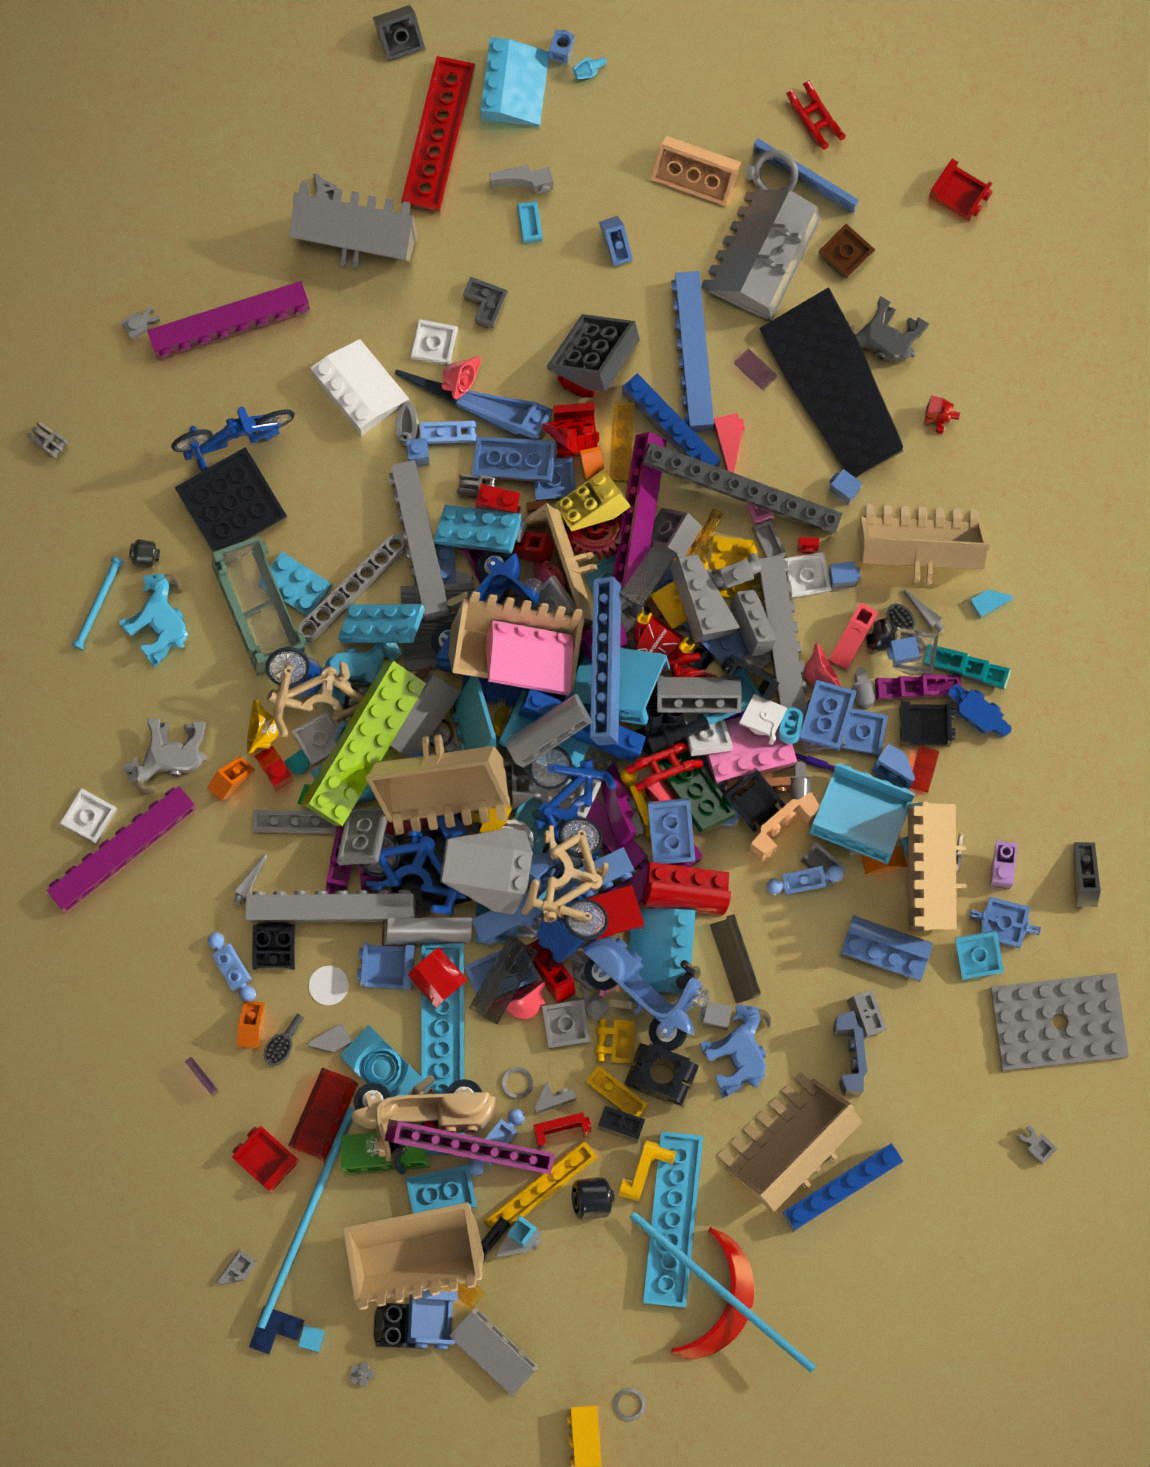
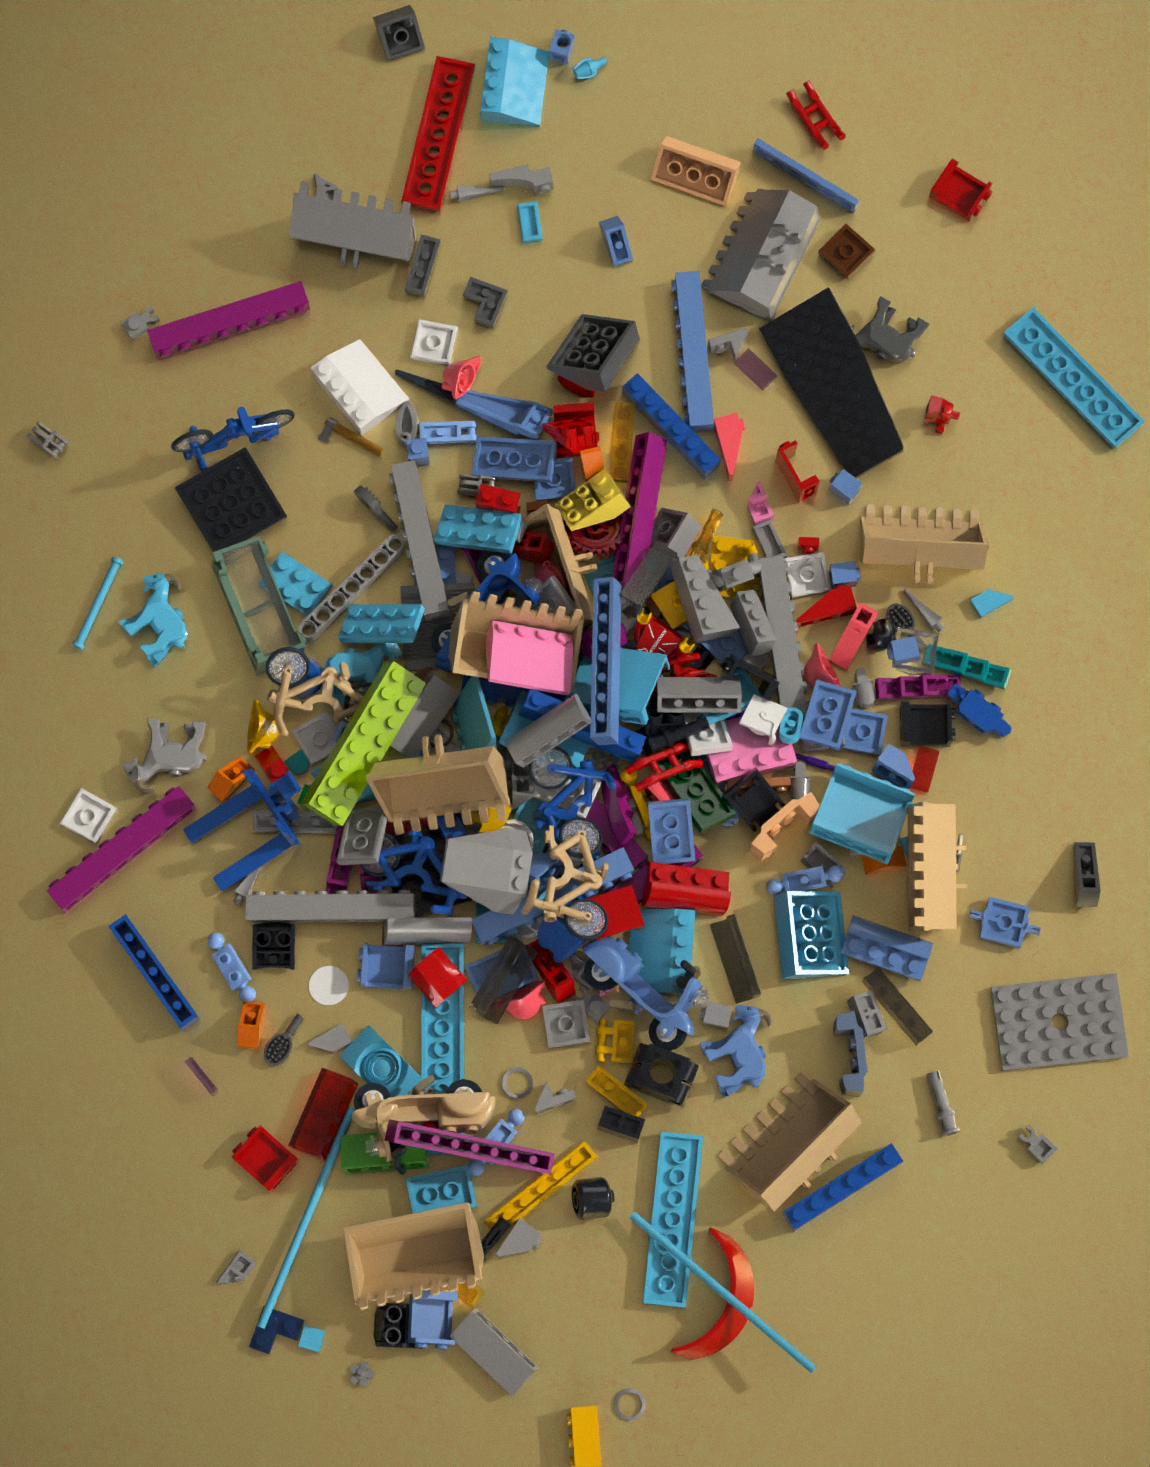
pearl dark grey head [129,539,160,567] -> none
medium azure panel [507,1215,537,1247] -> none
red panel [533,1112,592,1150] -> none
yellow beam [618,1140,676,1202] -> none
dark grey brick [641,442,843,534] -> none
light grey piece [746,149,798,191] -> none
medium azure plate [955,930,1004,980] -> none
lavender slope [989,841,1018,889] -> none
none -> blue brick [108,914,200,1032]
none -> blue piece [183,768,301,891]
none -> pearl gold piece [318,417,383,456]
none -> dark grey piece [354,485,398,532]
none -> dark grey plate [405,234,441,297]
none -> light grey piece [449,185,504,203]
none -> light grey slope [708,327,748,361]
none -> medium azure slope [774,891,849,979]
none -> red panel [775,440,820,503]
none -> red slope [796,584,857,628]
none -> clear smoke panel [862,967,933,1046]
none -> light grey pin [927,1071,960,1137]
none -> medium azure plate [1003,307,1145,450]

